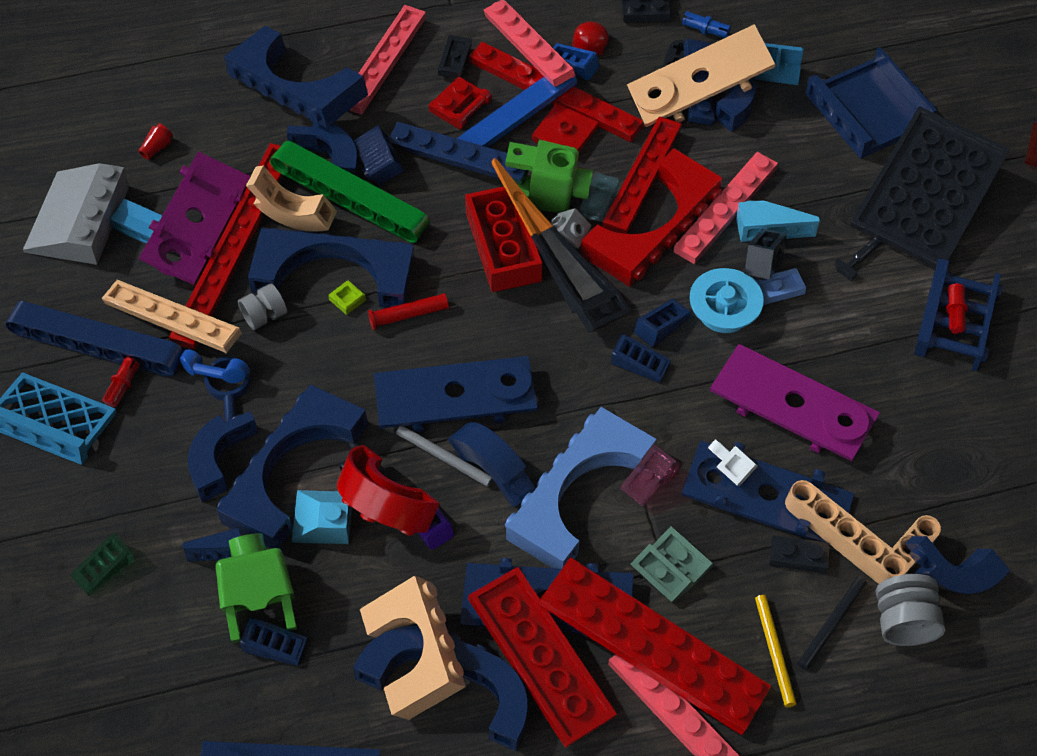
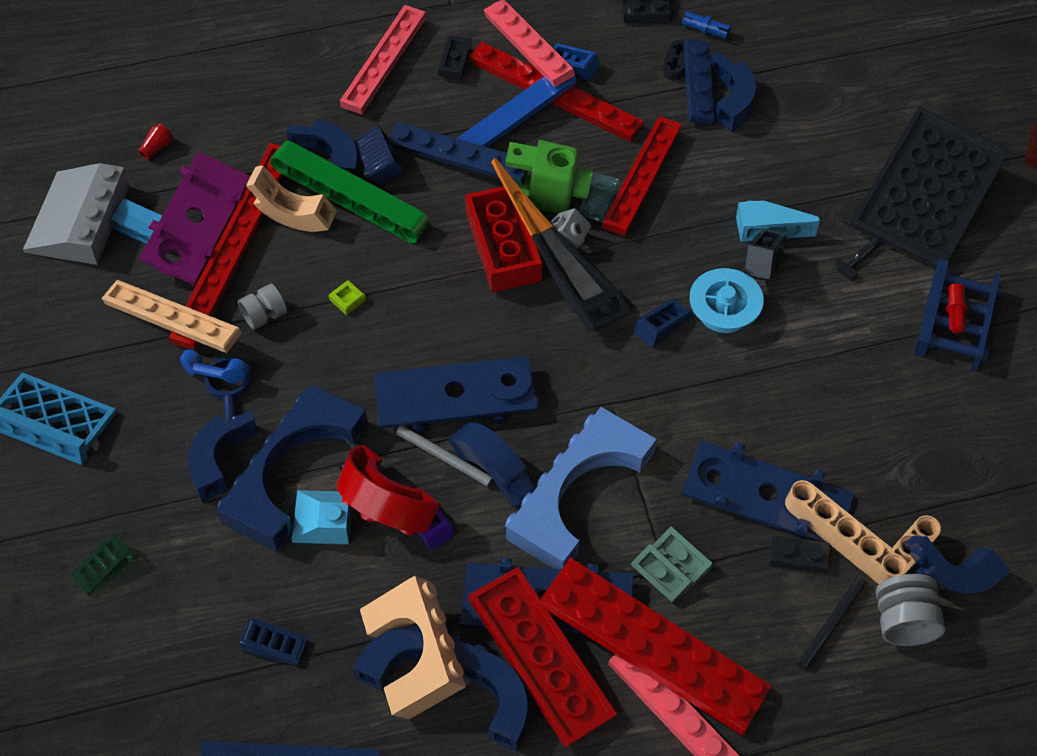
dark blue beam [5,301,184,377] -> none
red axle [102,357,140,408] -> none
dark blue slope [182,528,241,561] -> none
bright green piece [216,533,297,644] -> none
dark blue arch [224,26,368,128] -> none
dark blue arch [248,228,415,308] -> none
red pin [368,293,449,330] -> none
red plate [429,76,493,129] -> none
red plate [532,103,598,153] -> none
red hair [572,21,609,56] -> none
red arch [581,148,722,287] -> none
dark blue slope [611,334,671,383] -> none
clear pink plate [620,444,679,506] -> none
light nougat piece [627,24,776,127] -> none
coral plate [674,152,778,264] -> none
white plate [708,439,758,486] -> none
magenta piece [710,344,880,461] -> none
dark azure panel [754,43,803,85] -> none
medium blue plate [754,268,806,305] -> none
yellow bar [755,595,797,707] -> none
dark blue panel [805,47,937,159] -> none

